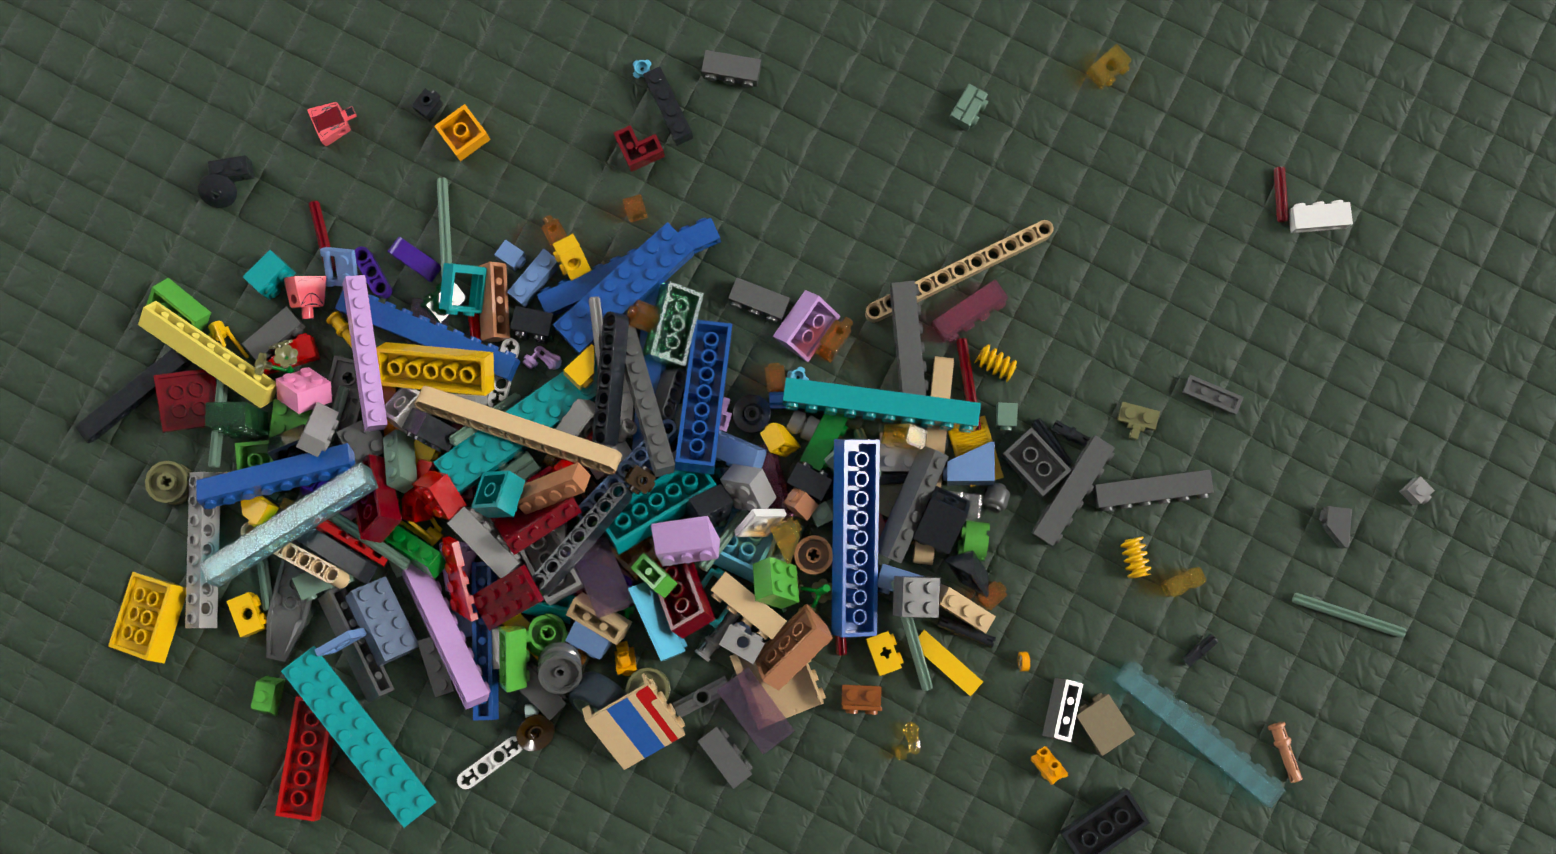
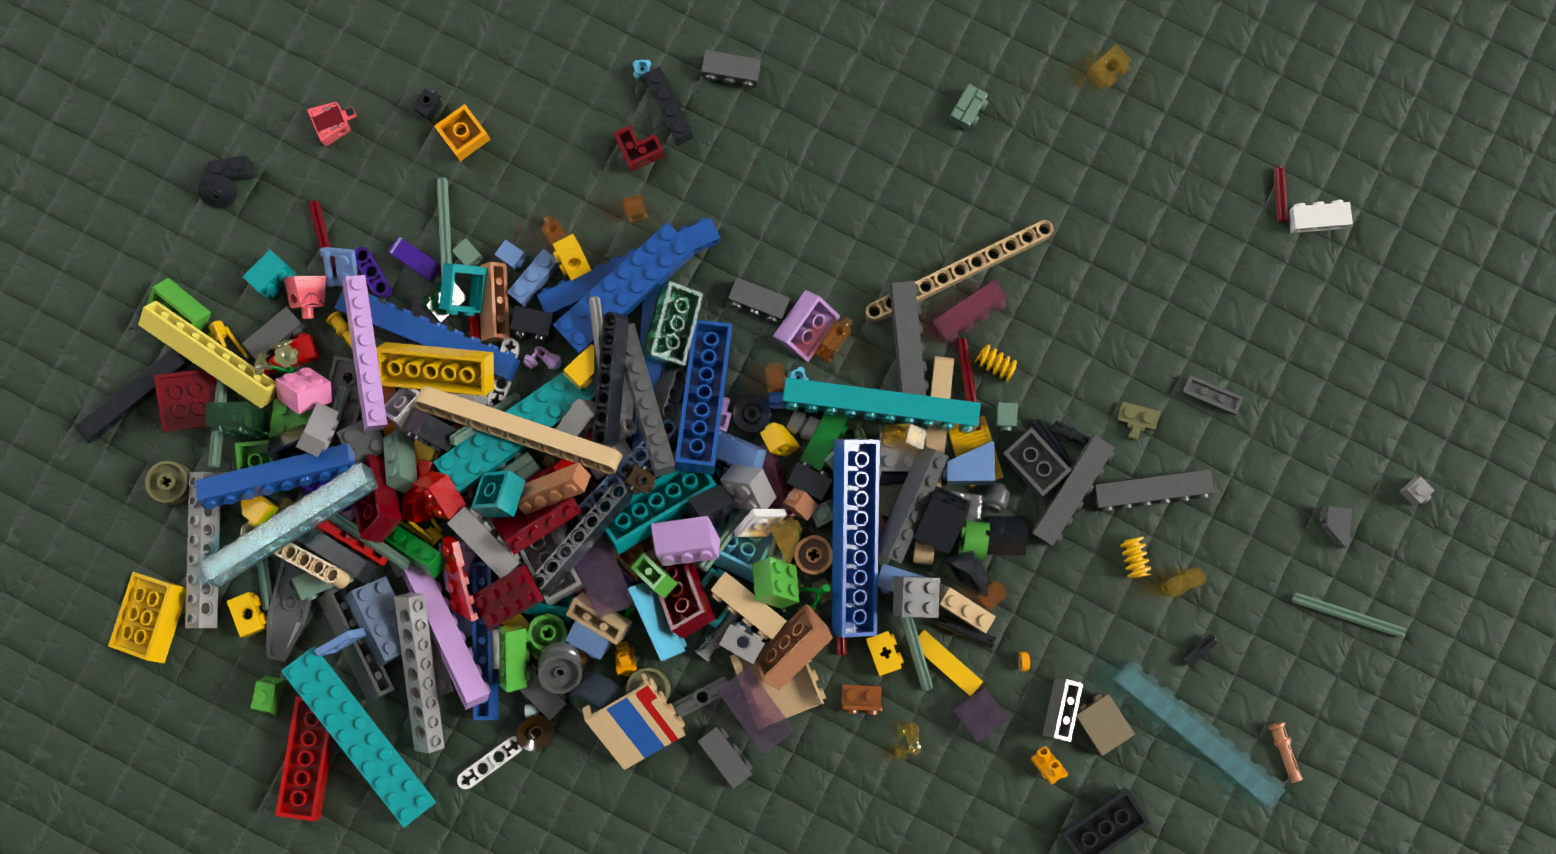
clear orange brick [627,299,659,333] -> none
none -> light grey brick [394,593,445,753]
none -> sand green brick [452,238,484,266]
none -> clear purple brick [952,687,1009,743]
none -> black slope [987,516,1028,556]

